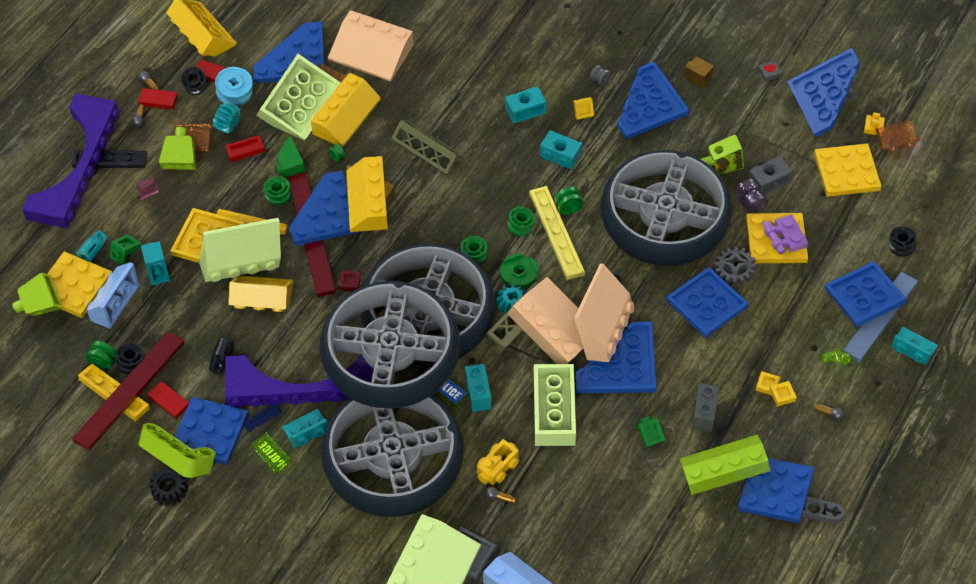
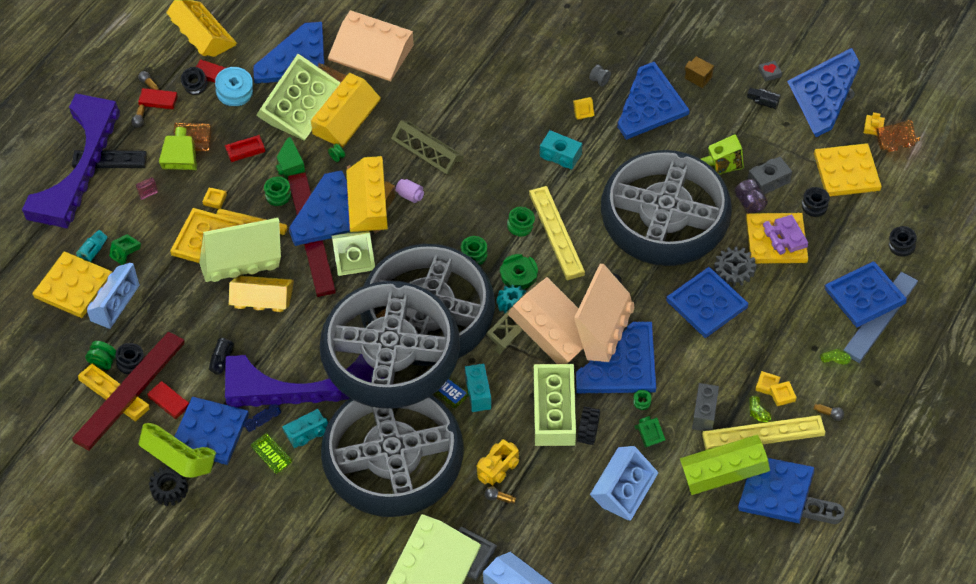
lime torso [12,273,62,316] -> none
teal brick [141,241,170,285] -> none
teal gear [213,102,241,134] -> none
dark red tile [339,270,361,292] -> none
teal brick [505,87,546,124] -> none
green wheel [554,187,584,215] -> none
teal bracket [891,327,938,365] -> none
none -> yellow tile [202,187,227,209]
none -> yellowish green slope [332,231,375,276]
none -> lavender brick [395,179,424,203]
none -> black tyre [577,406,600,445]
none -> light blue slope [590,446,659,520]
none -> green bush [633,390,652,410]
none -> light yellow tile [702,415,825,450]
none -> black hinge [747,88,781,110]
none -> clear neon green arm [750,396,771,422]
none -> black wheel [802,187,830,217]

